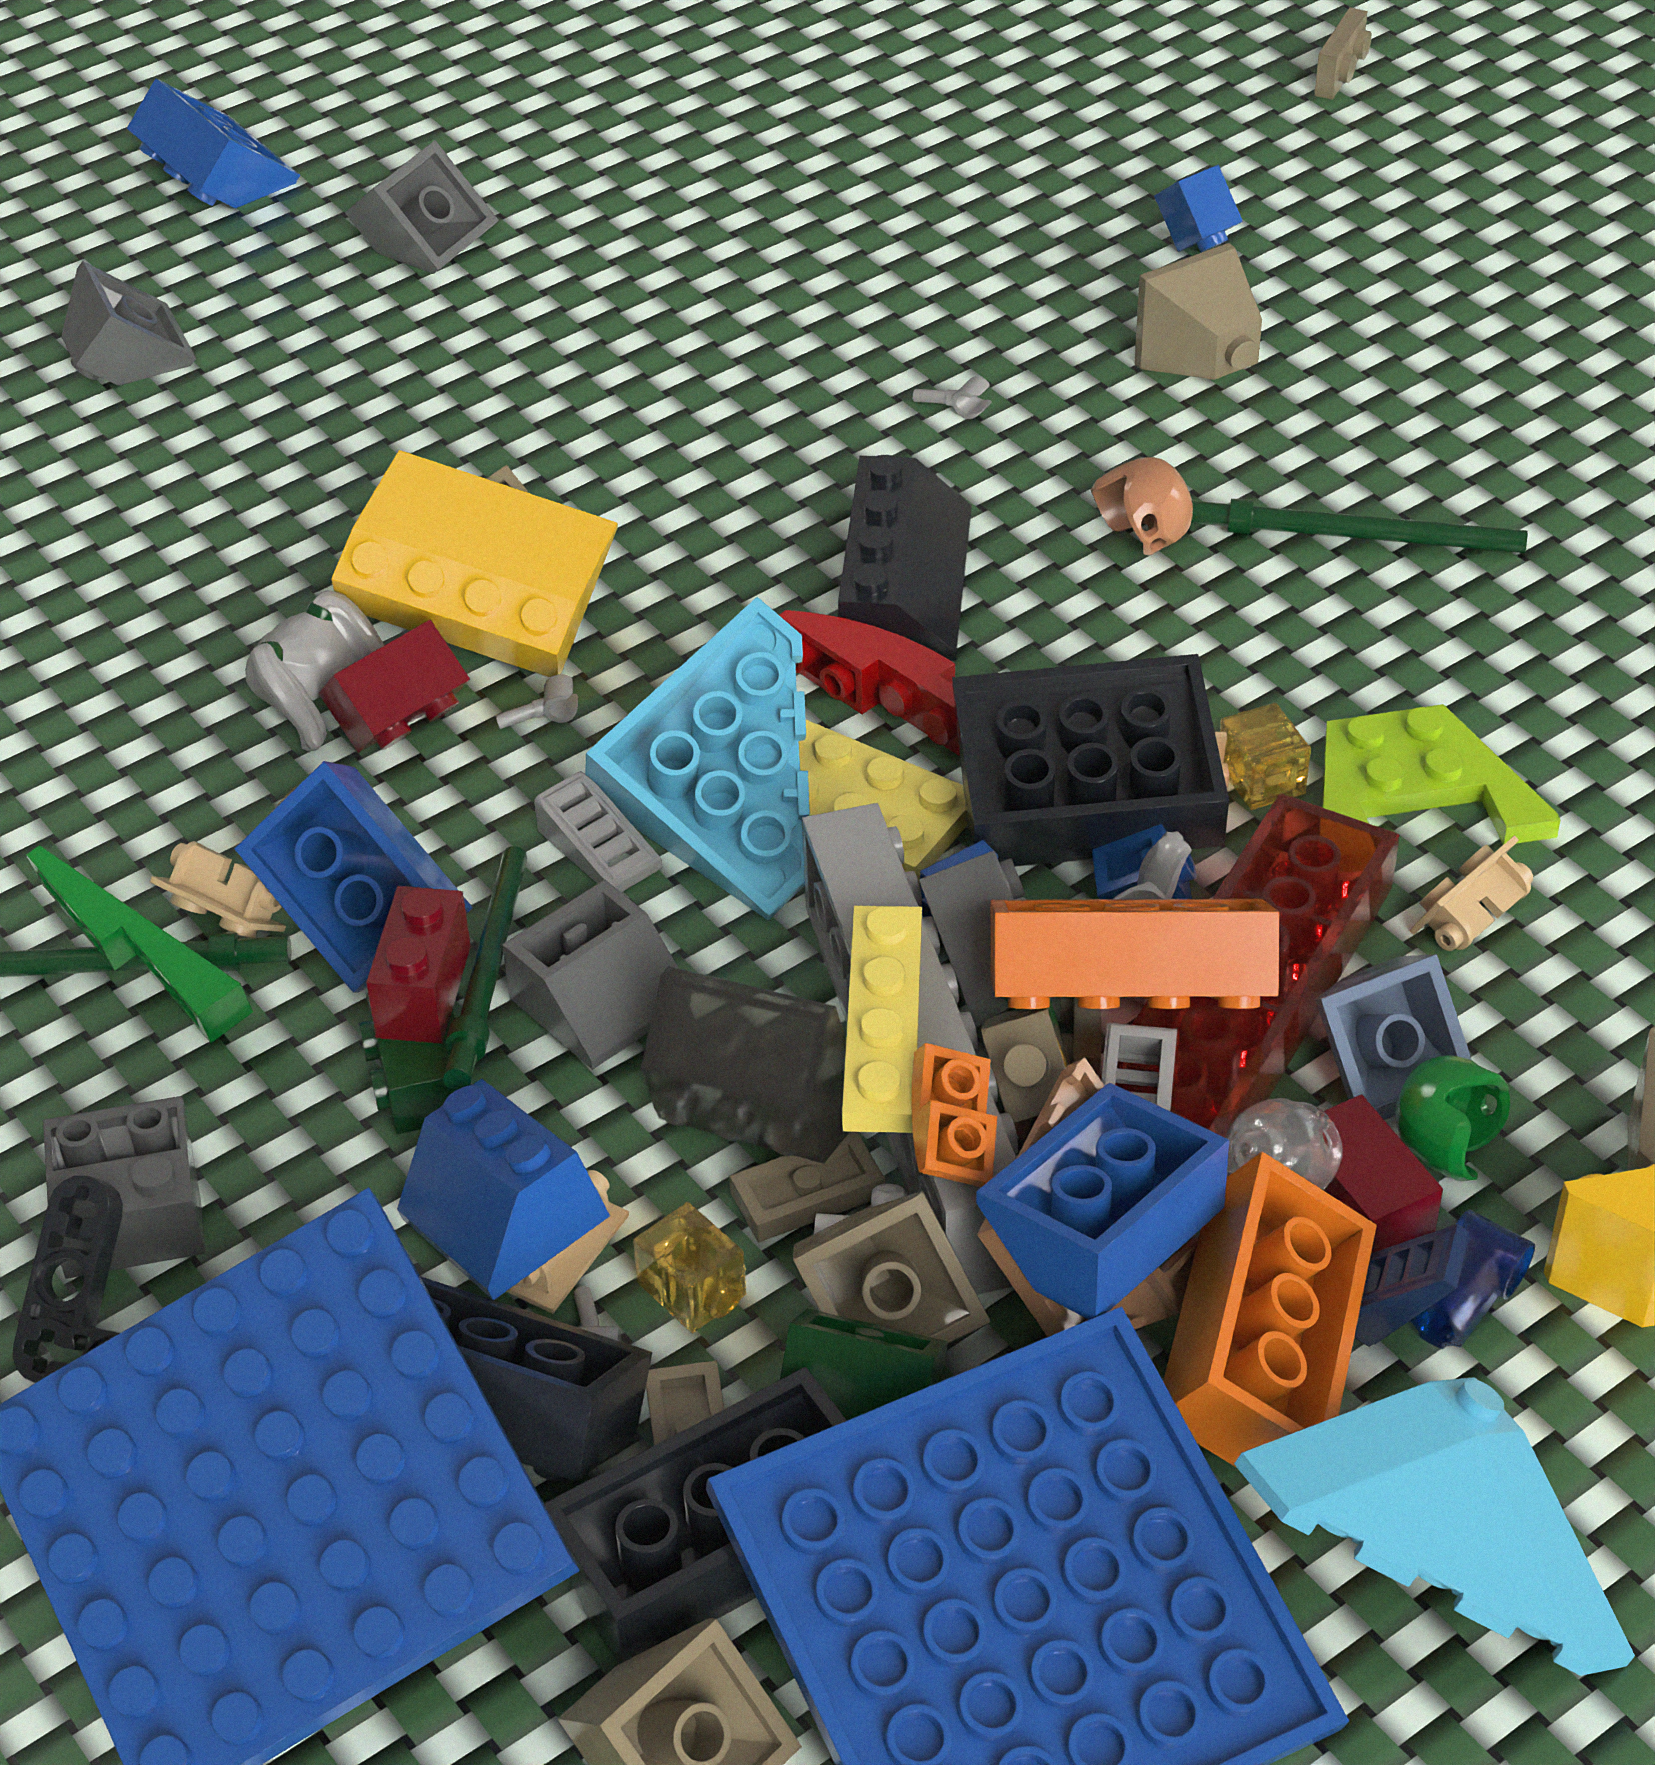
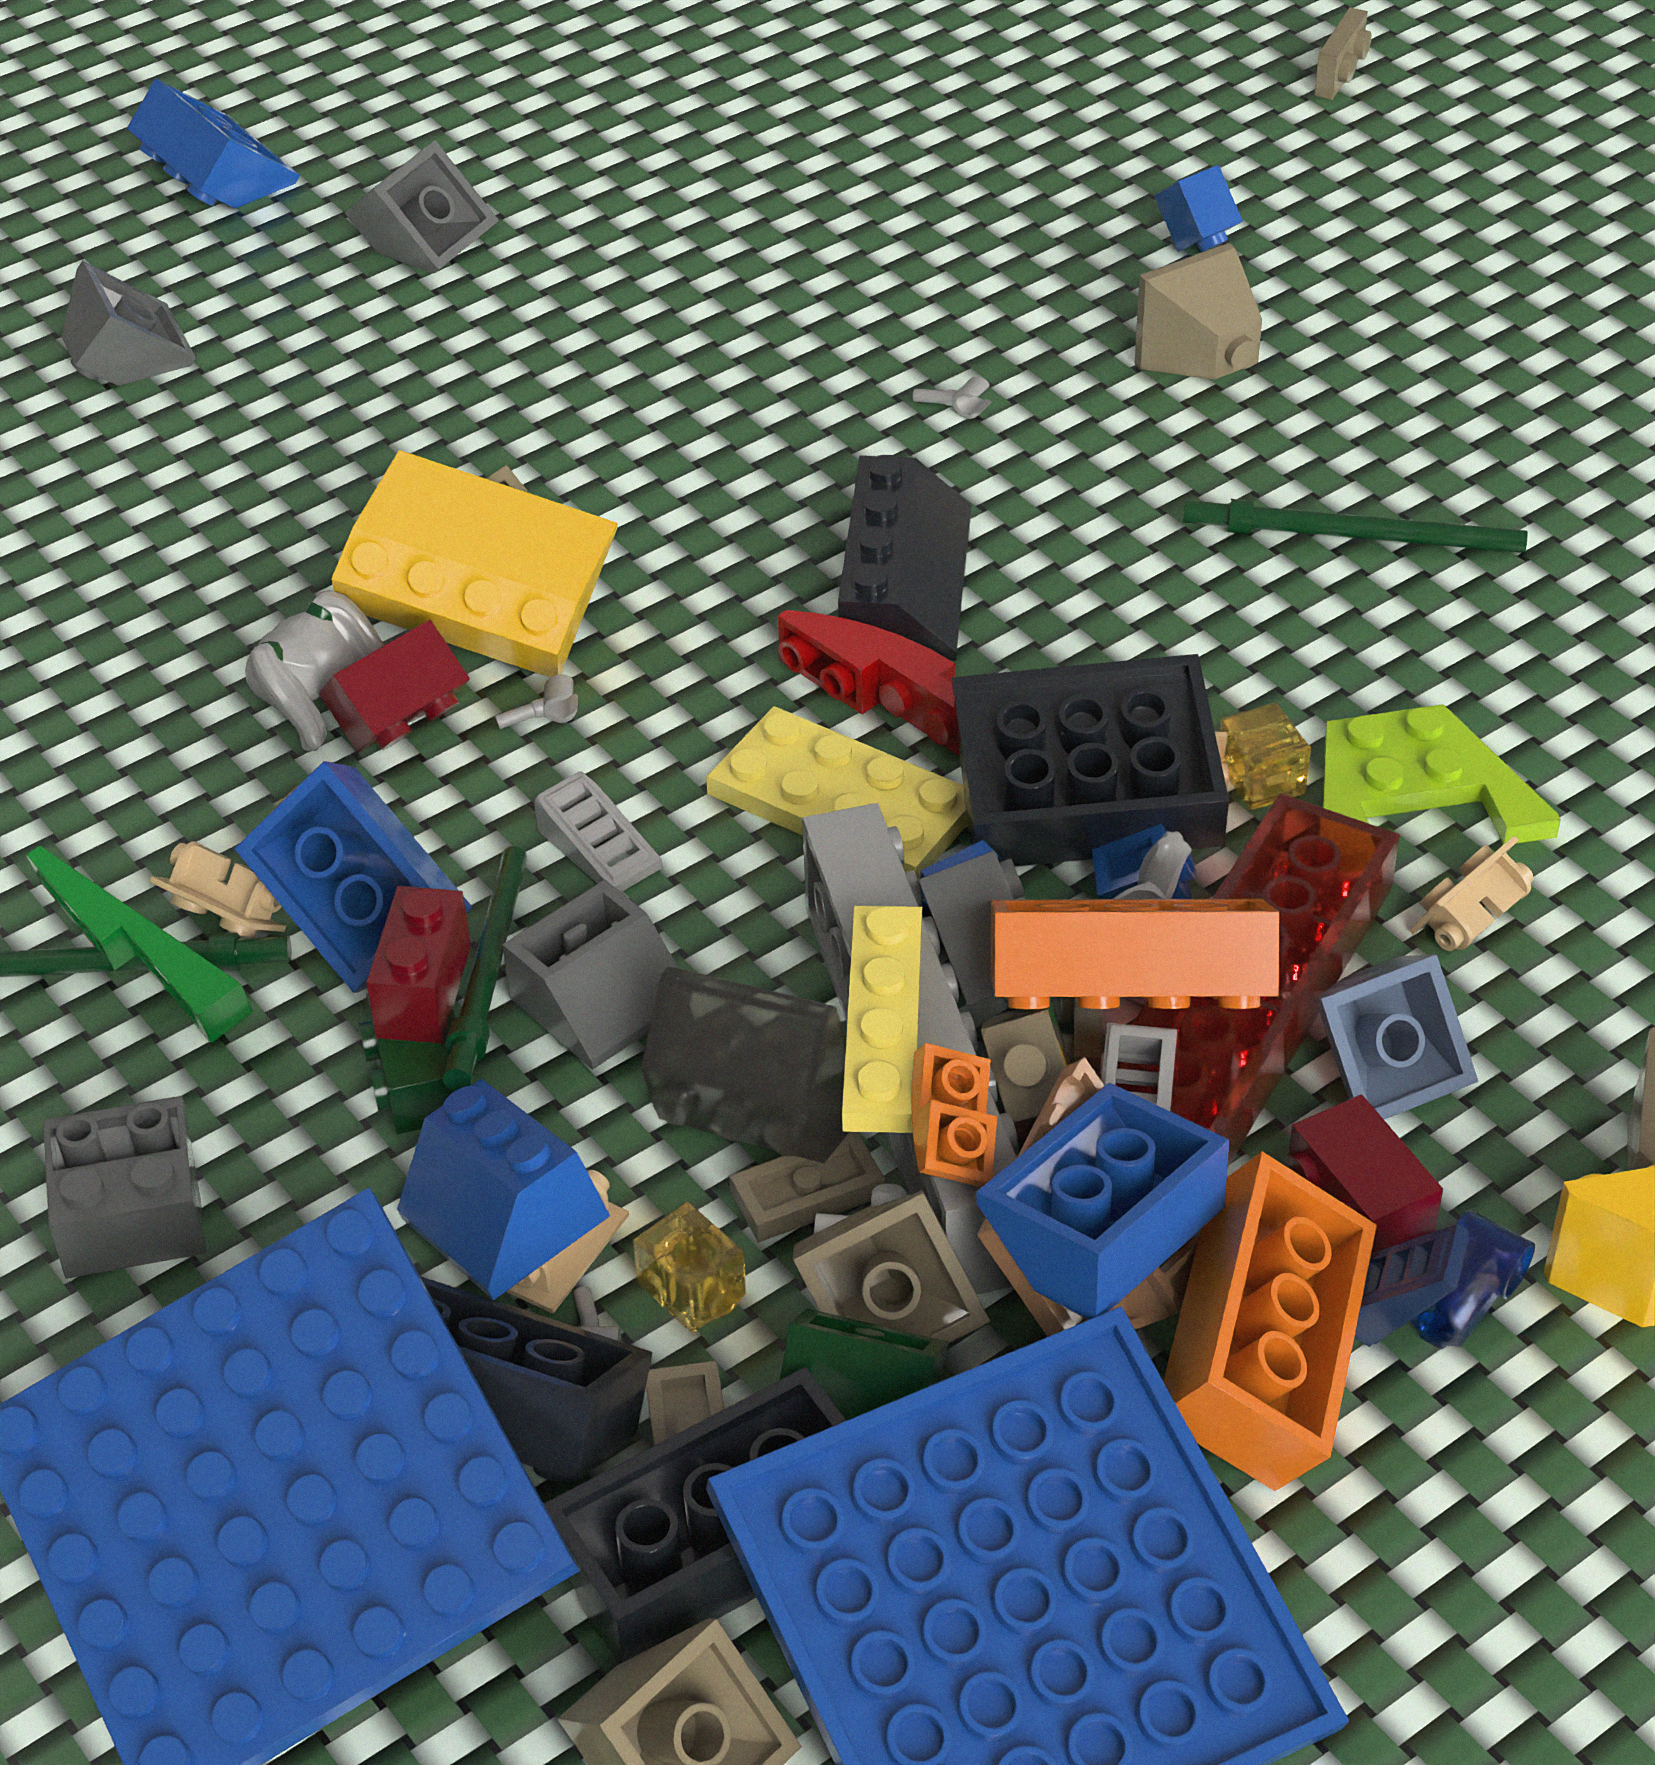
black beam [13,1176,123,1383] -> none
medium azure slope [585,597,810,920] -> none
nougat helmet [1091,457,1193,556] -> none
clear helmet [1225,1098,1343,1190] -> none
medium azure slope [1234,1377,1635,1676] -> none
green helmet [1395,1055,1510,1181] -> none

